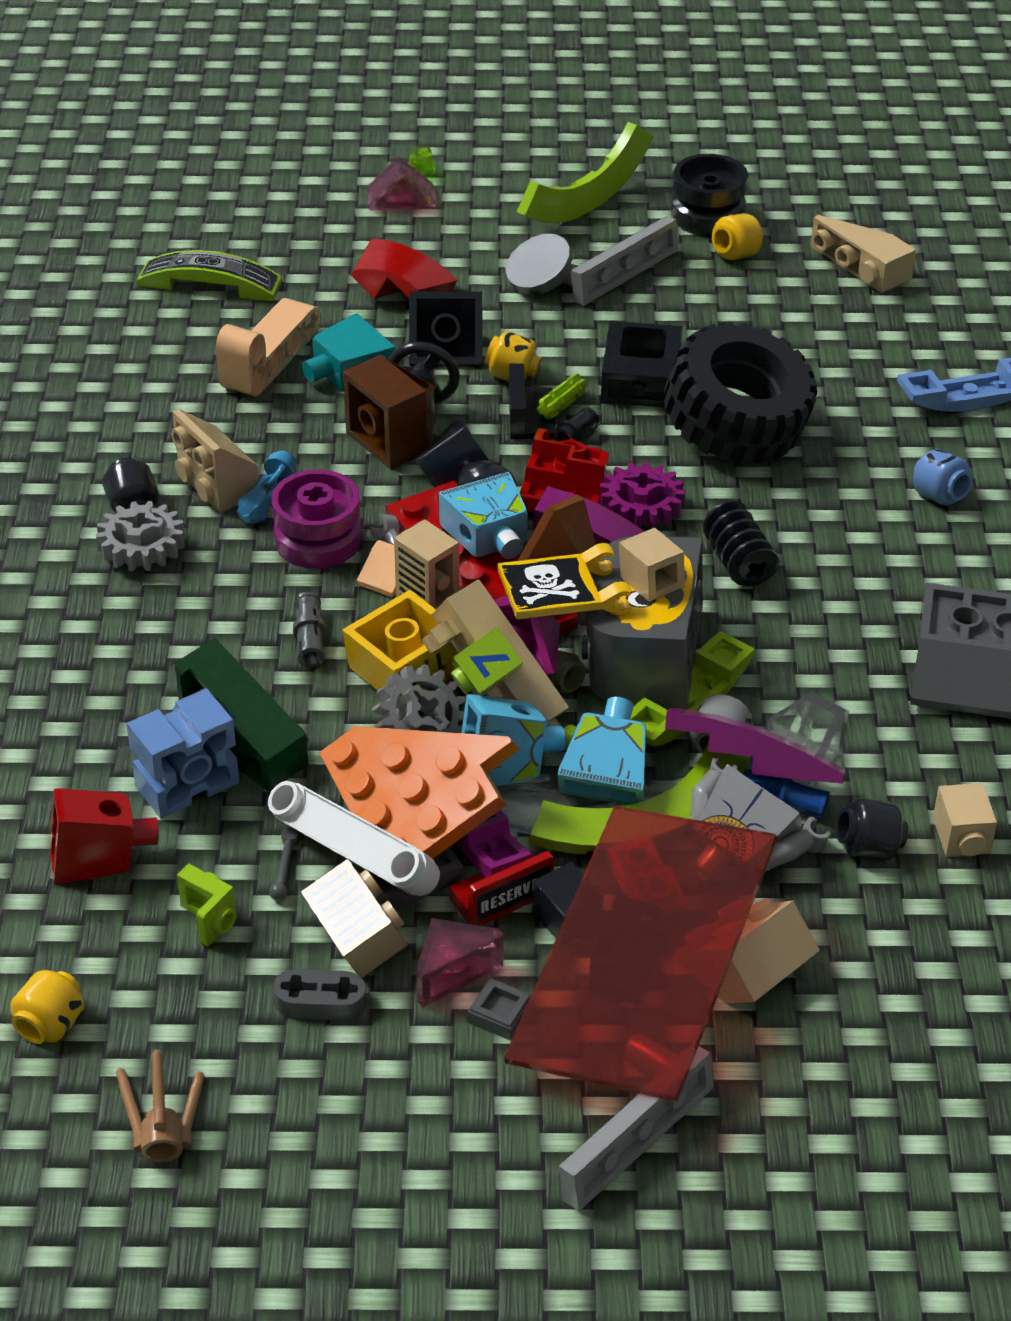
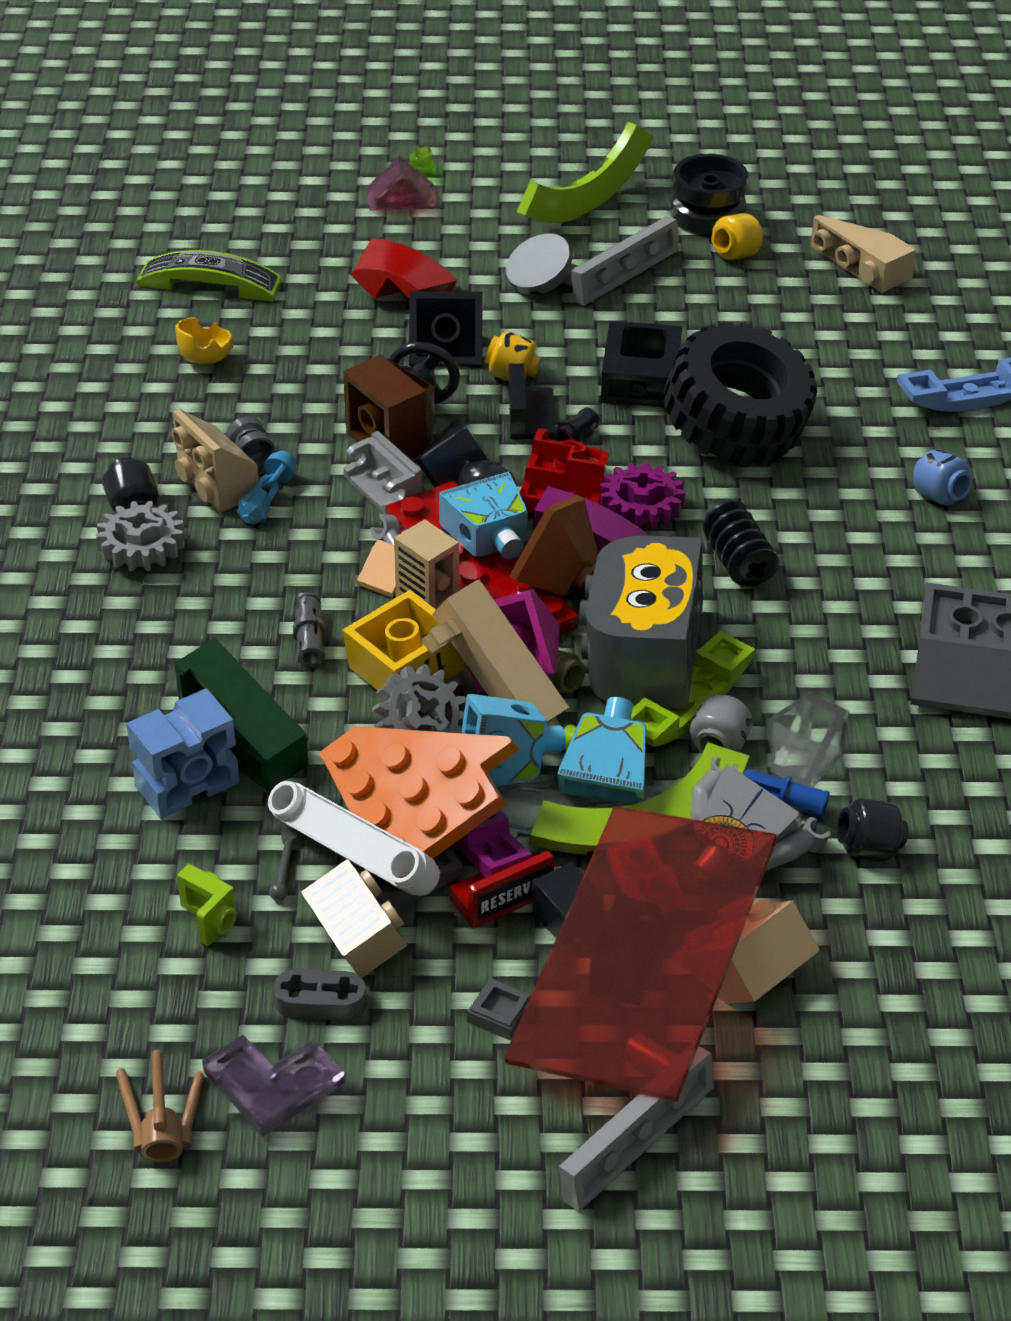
yellow head [10,970,85,1044] -> none
red torso [49,788,159,884] -> none
light nougat beam [216,298,321,396] -> none
magenta wheel [272,470,361,569] -> none
teal torso [302,313,395,391] -> none
clear pink slope [416,918,504,1008] -> none
lime brick [451,626,523,695] -> none
flag [498,543,632,620] -> none
lime axle [536,374,588,419] -> none
tan brick [619,528,685,602] -> none
magenta slope [665,707,845,784] -> none
tan brick [933,783,997,857] -> none
none -> yellow hair [175,317,233,365]
none -> clear purple plate [202,1035,344,1136]
none -> dark grey wheel [226,416,275,469]
none -> light grey hinge [343,431,422,514]

